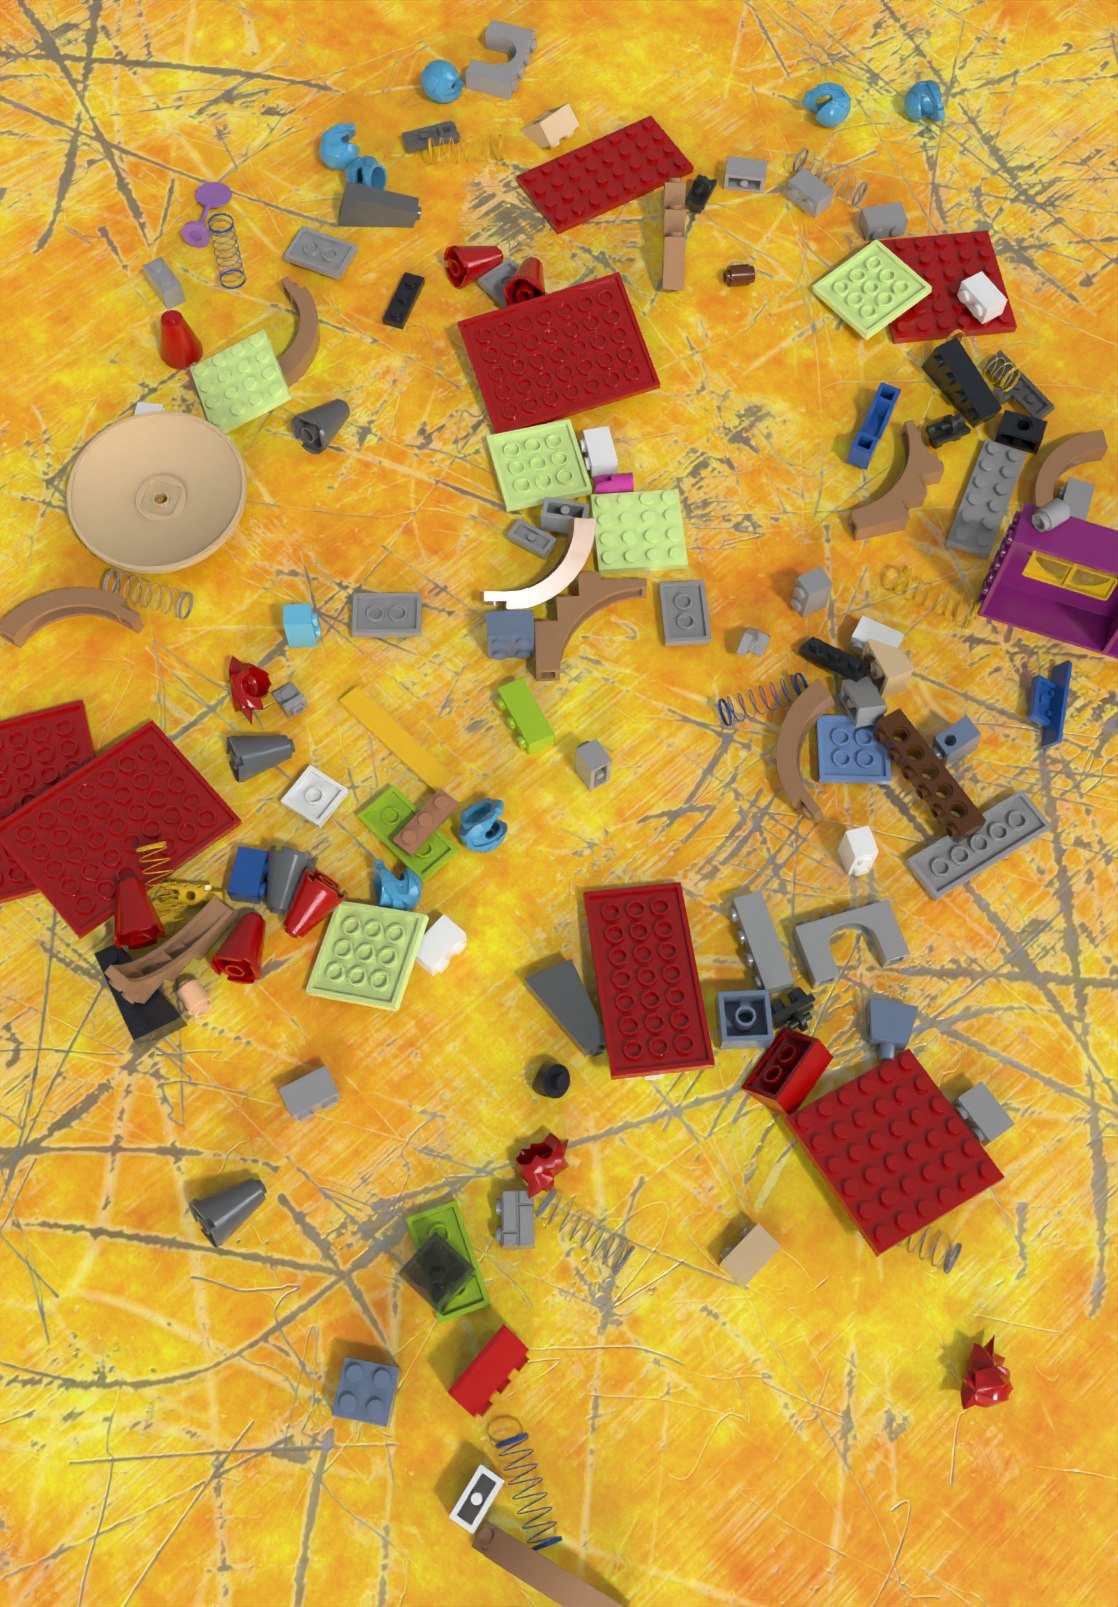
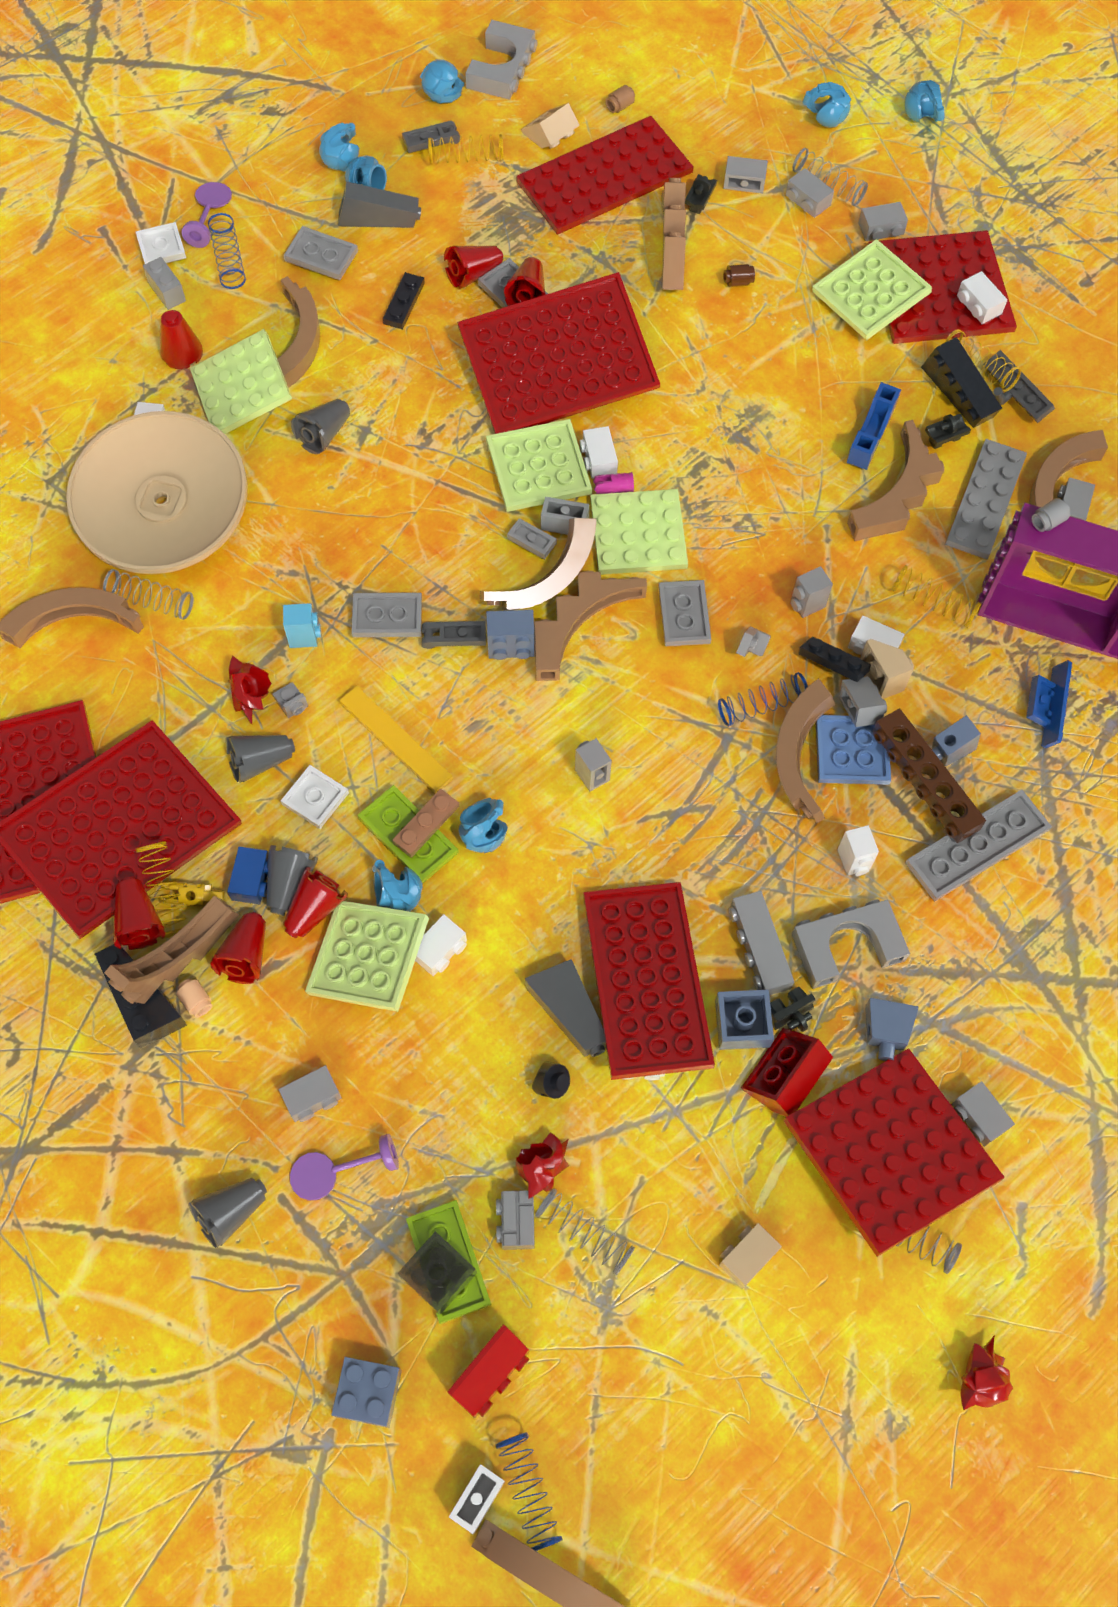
lime brick [495,677,554,755] -> none
black brick [994,410,1047,455] -> none
none -> white plate [136,222,186,264]
none -> medium lavender piece [290,1134,399,1201]
none -> dark grey plate [422,621,486,649]
none -> medium nougat brick [605,85,635,113]

